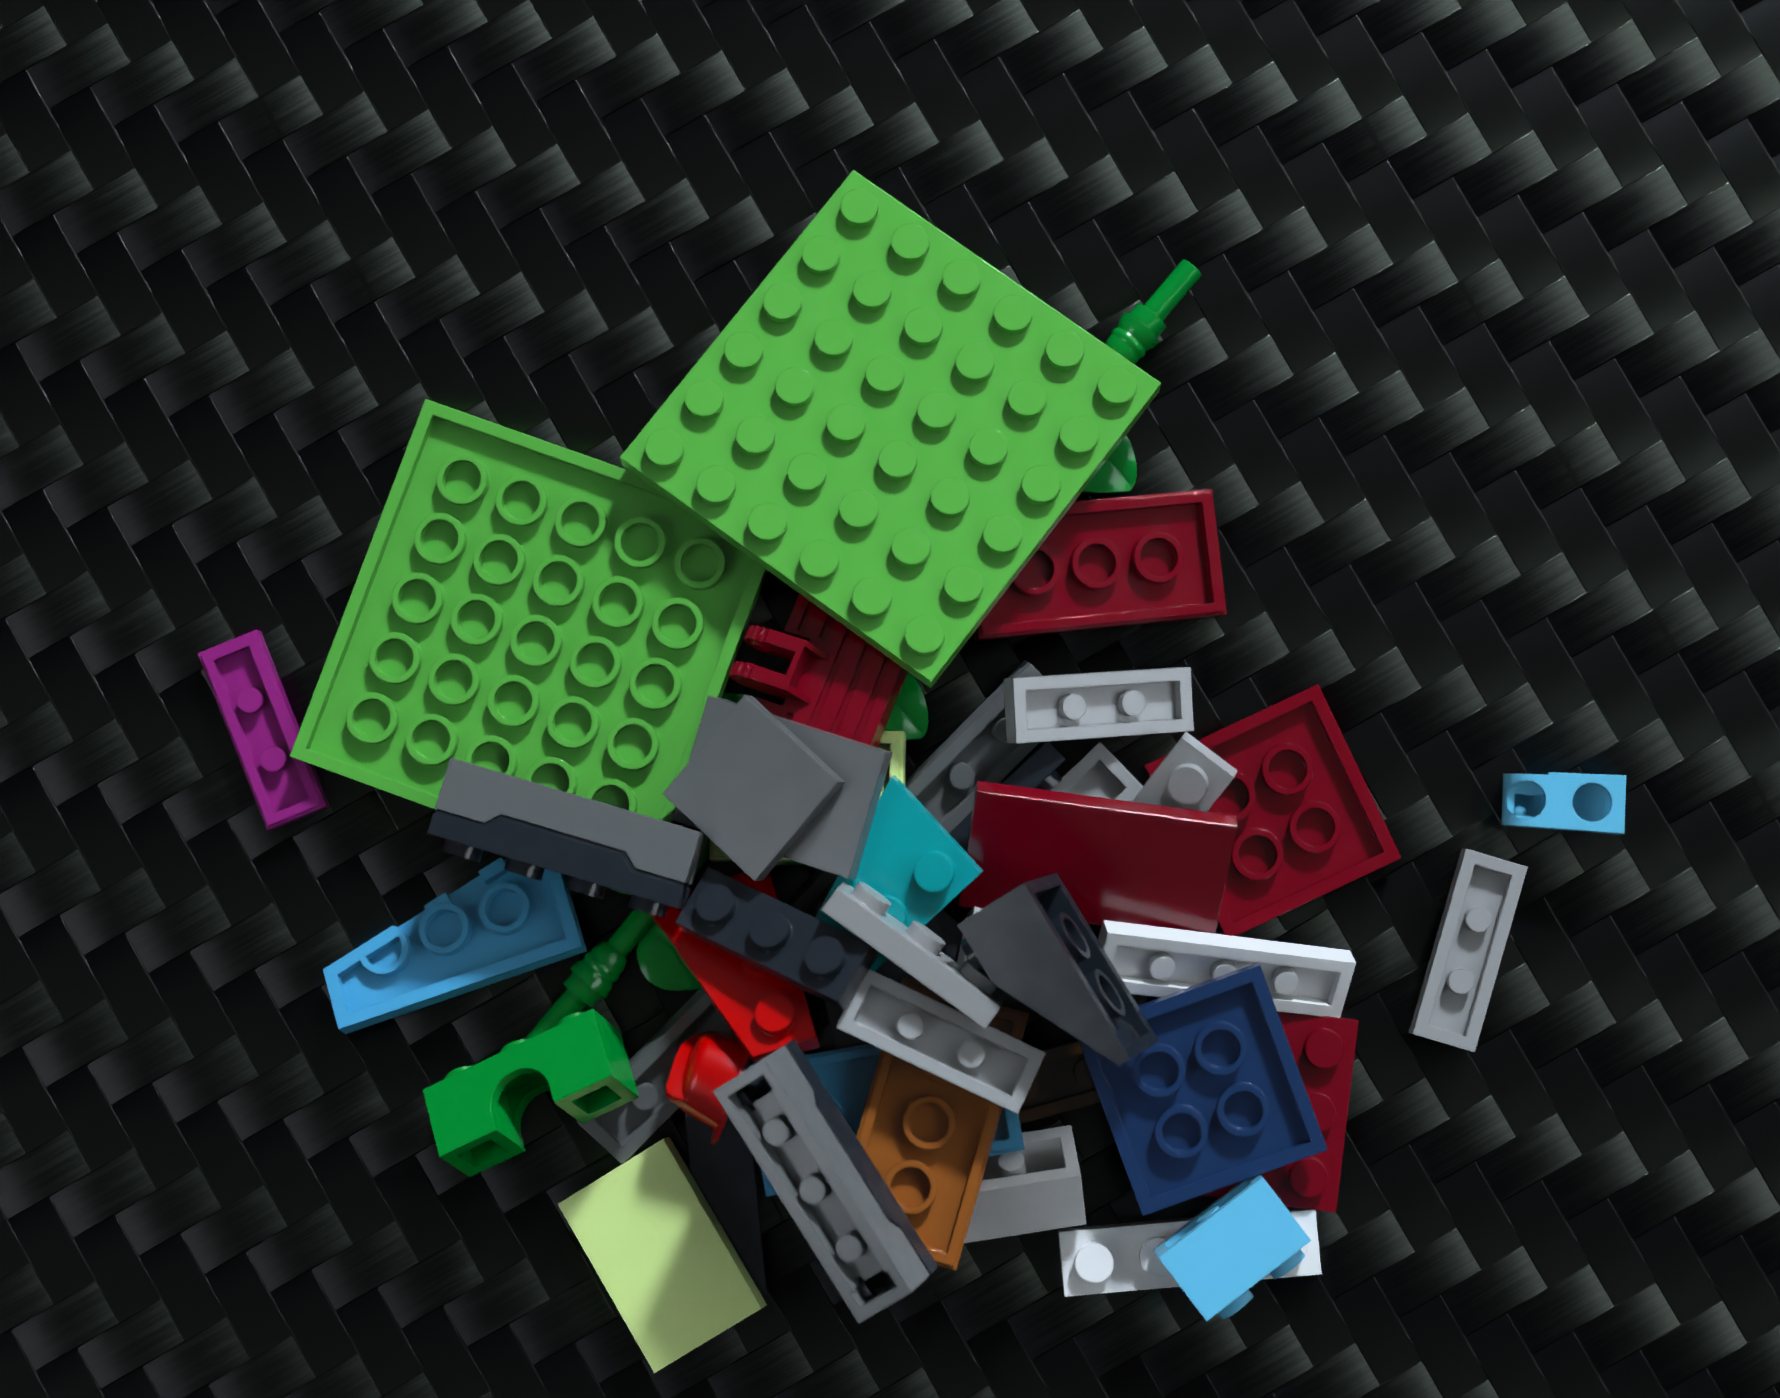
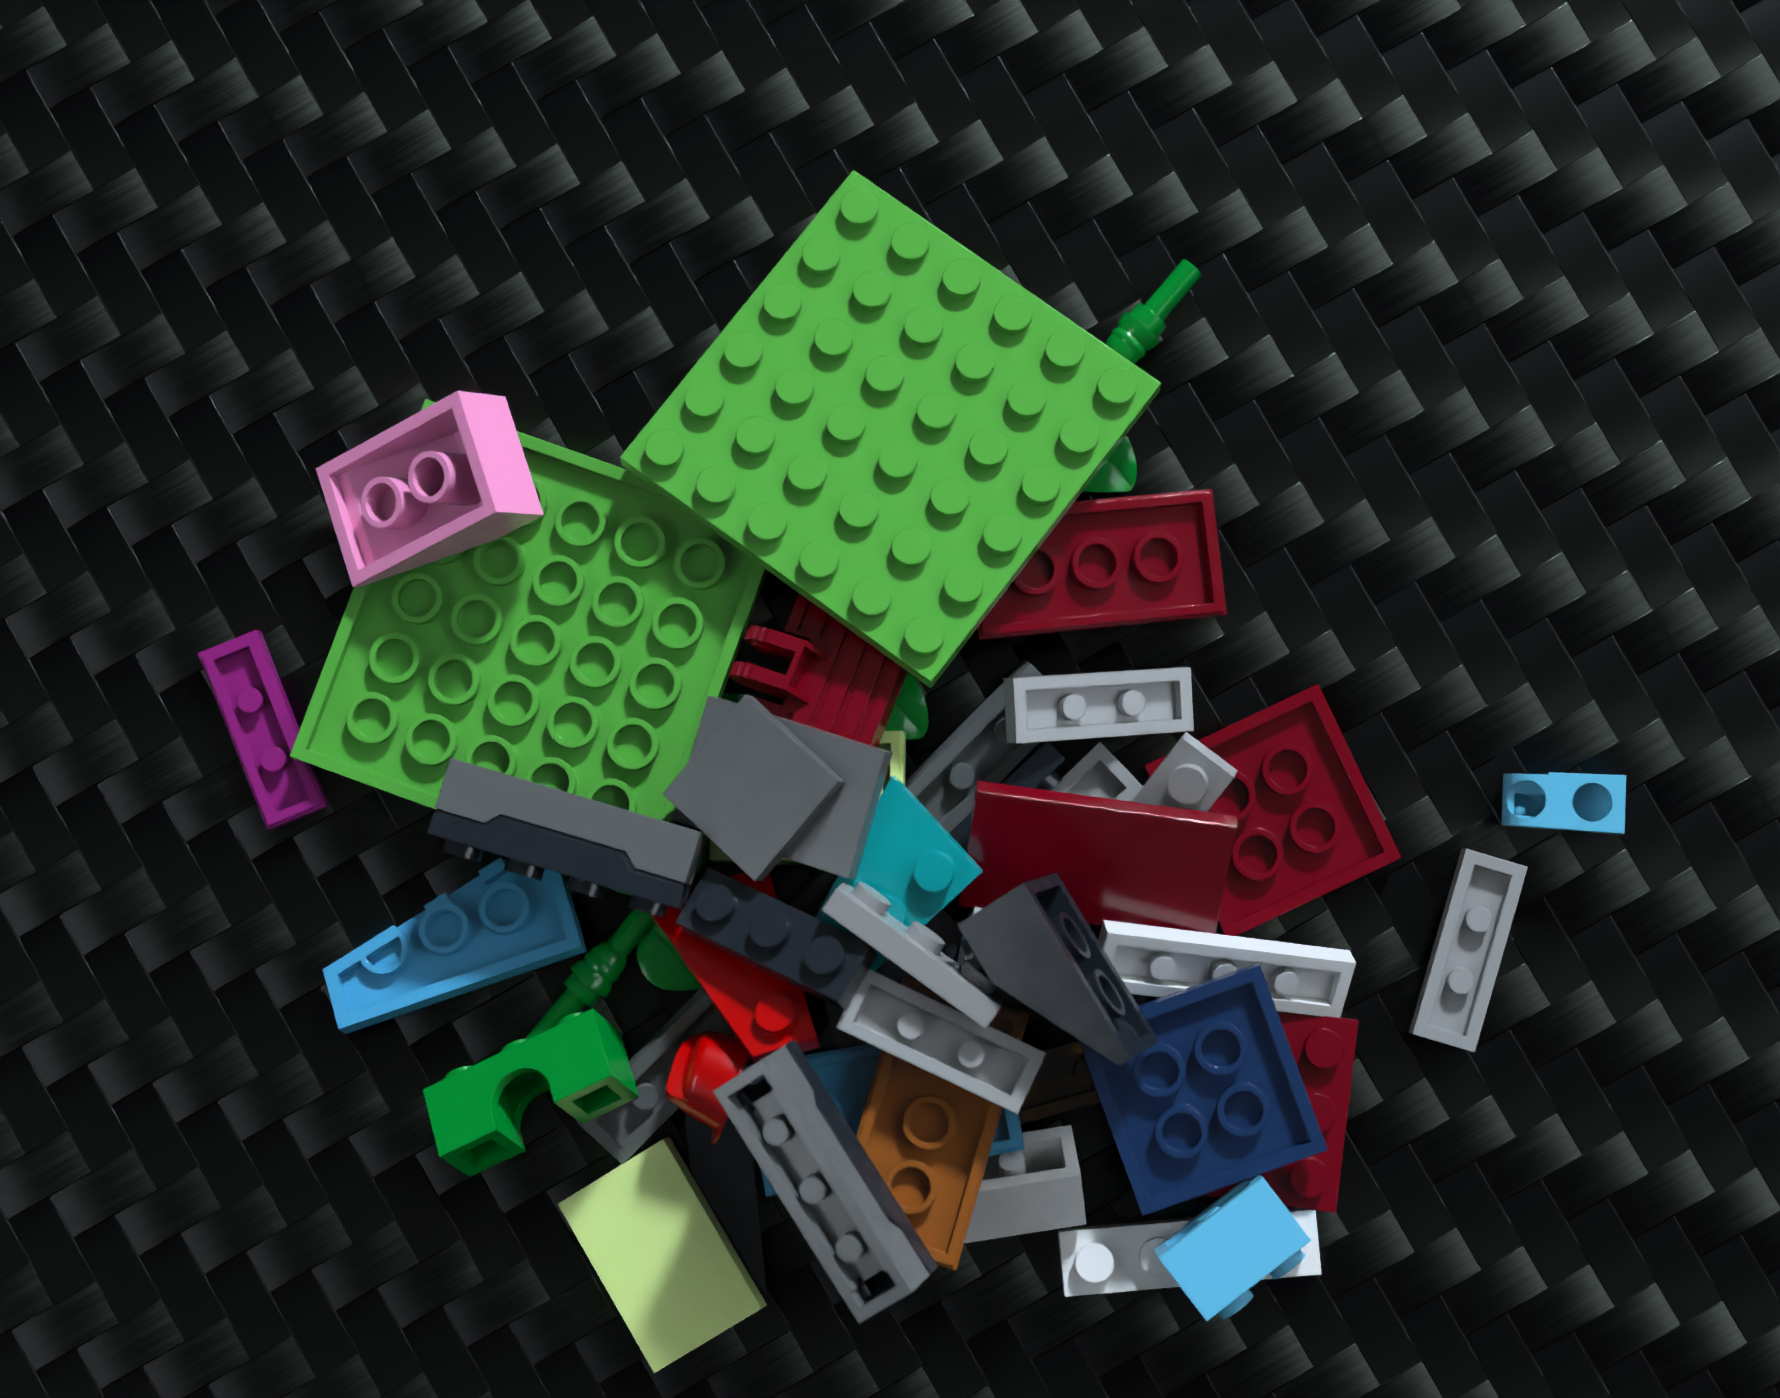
none -> bright pink slope [316,391,544,587]

